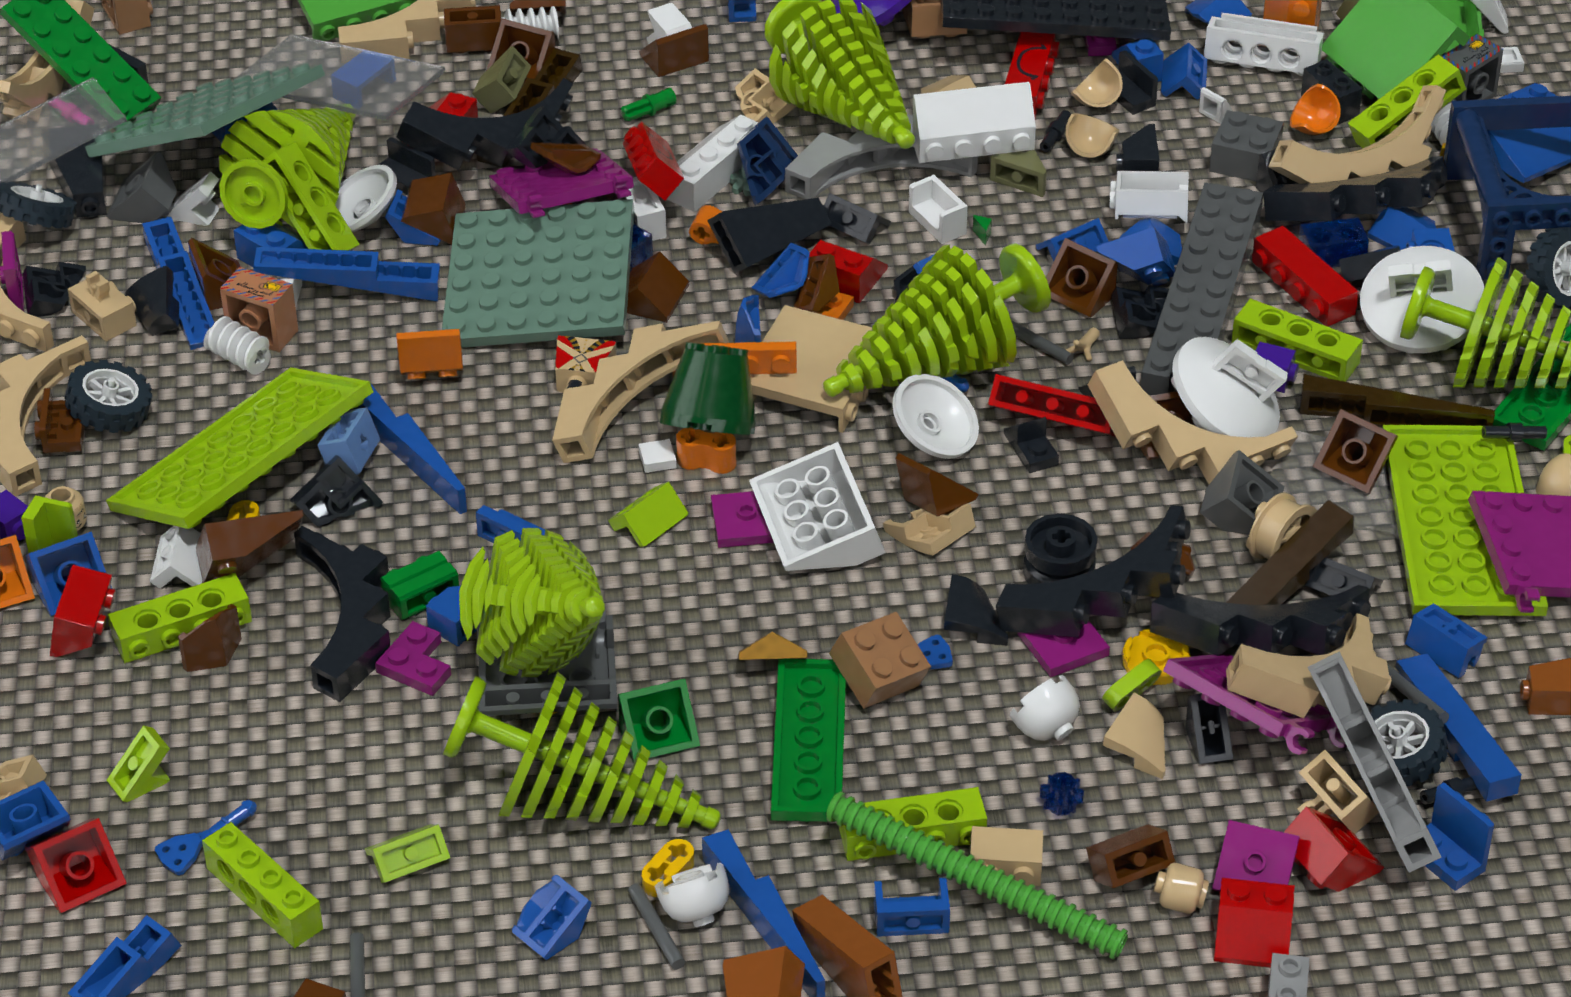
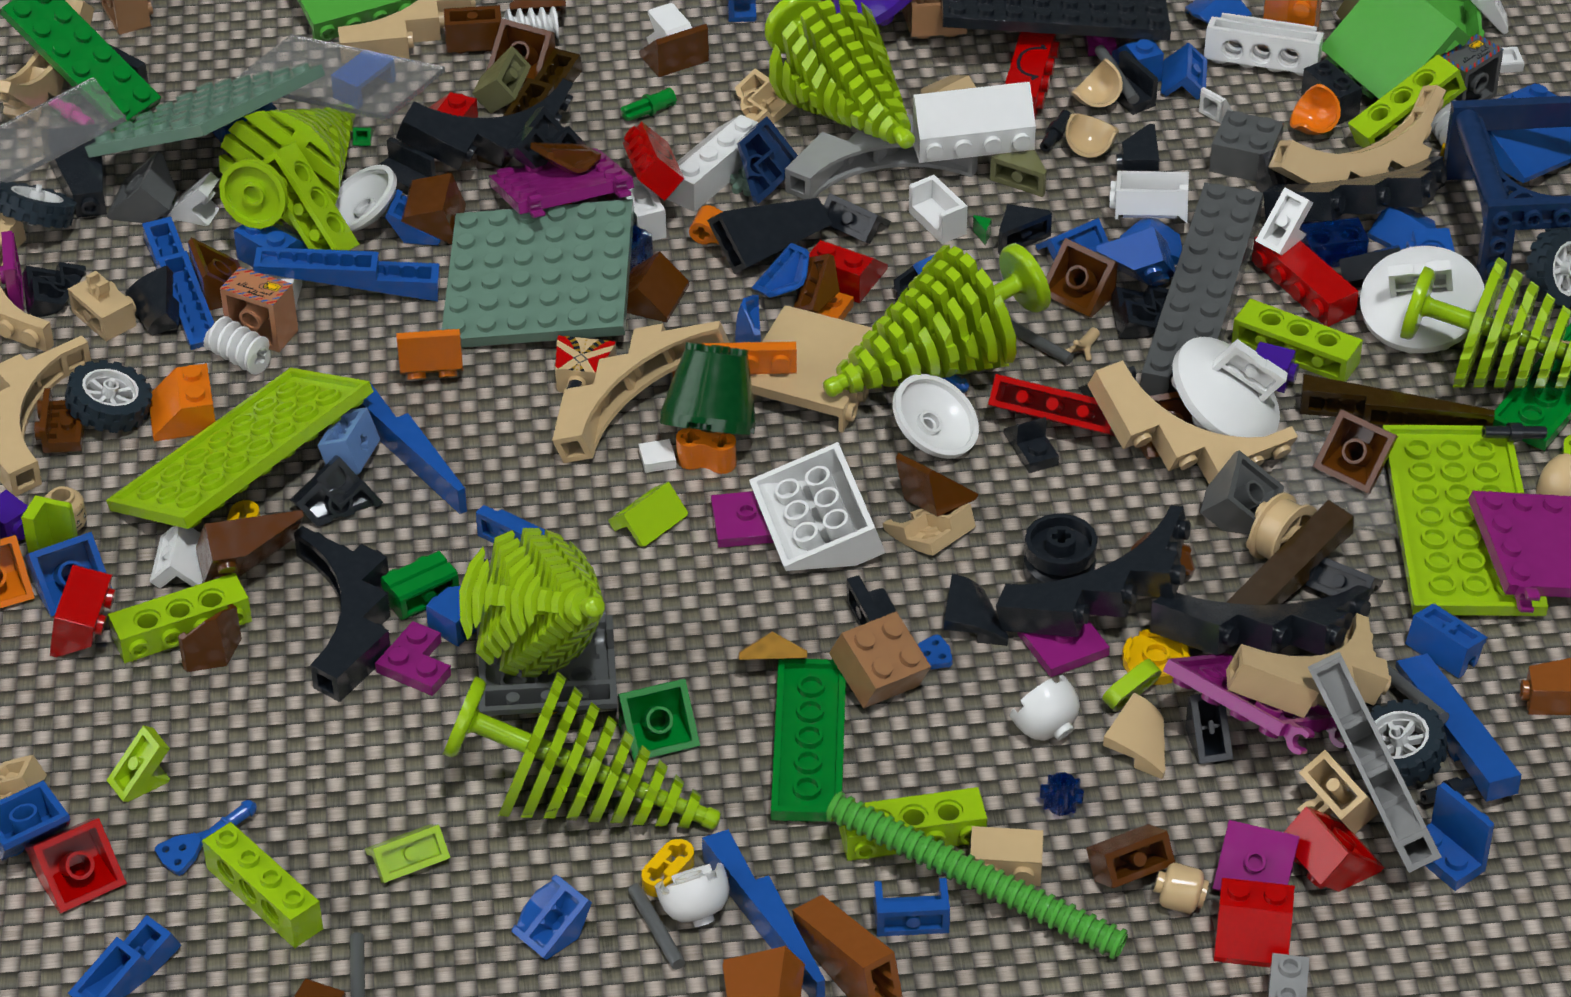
none -> orange slope [149,363,216,441]
none -> green piece [353,127,374,146]
none -> black panel [847,575,896,626]
none -> black slope [998,204,1052,255]
none -> dark grey bar [1095,45,1139,104]
none -> white slope [1255,188,1313,255]

